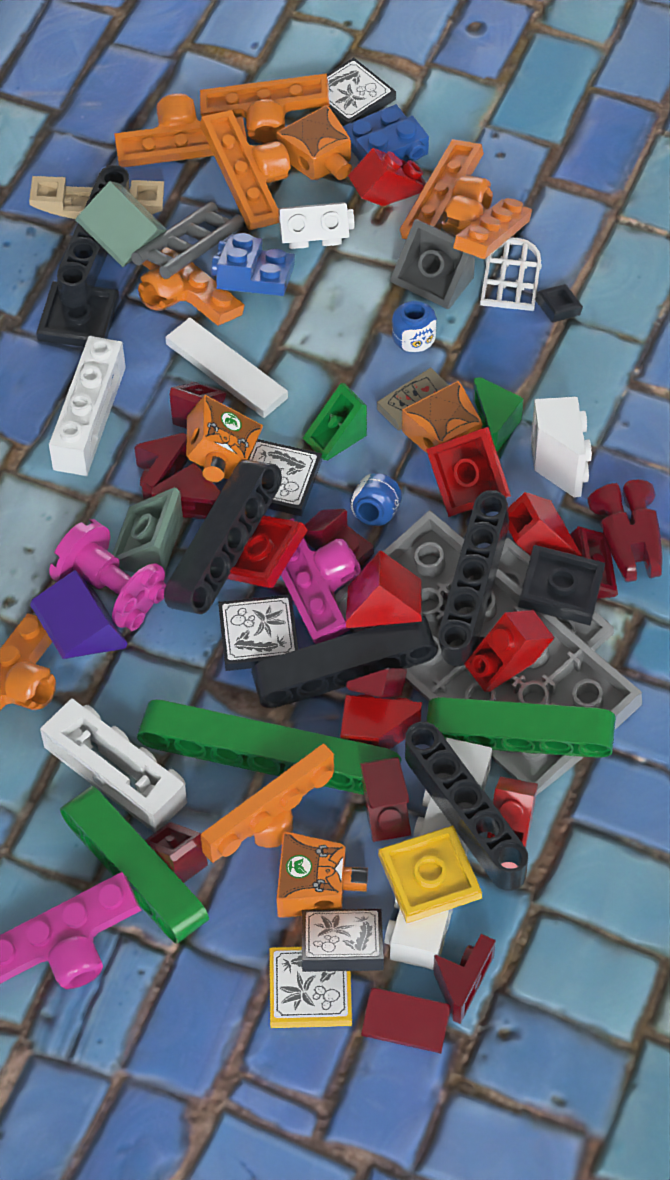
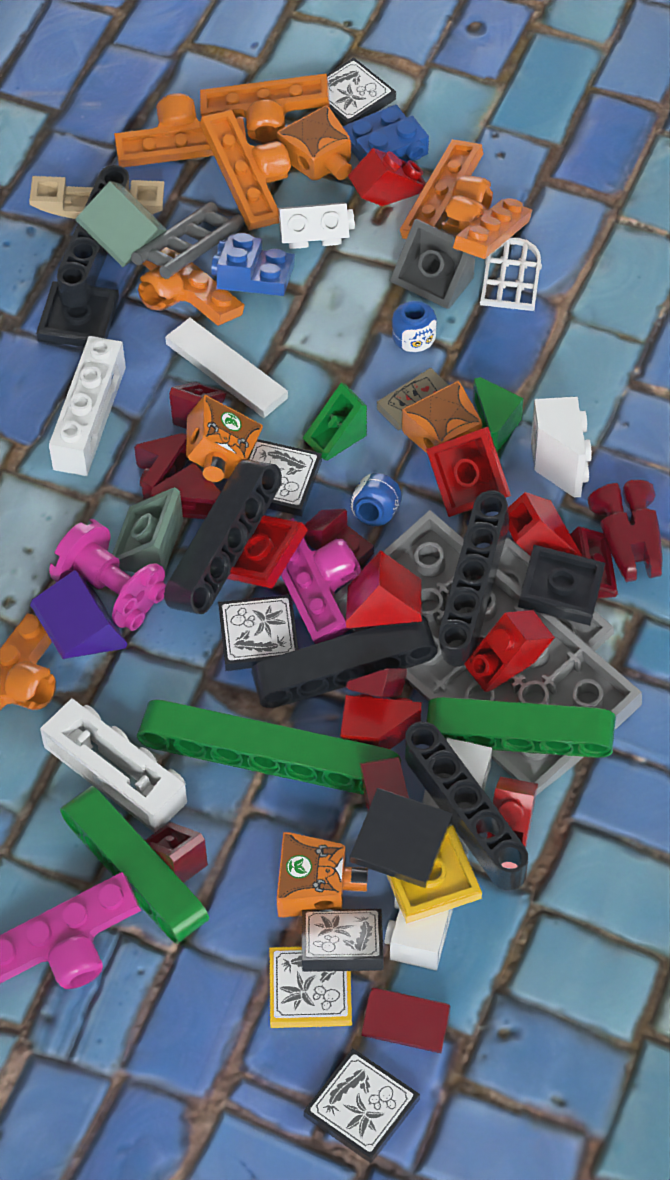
orange plate [201,743,334,863] -> none
dark red slope [433,934,496,1024] -> none
black tile [535,284,583,323] -> none
none -> tile [303,1048,420,1163]
none -> black tile [350,788,453,888]

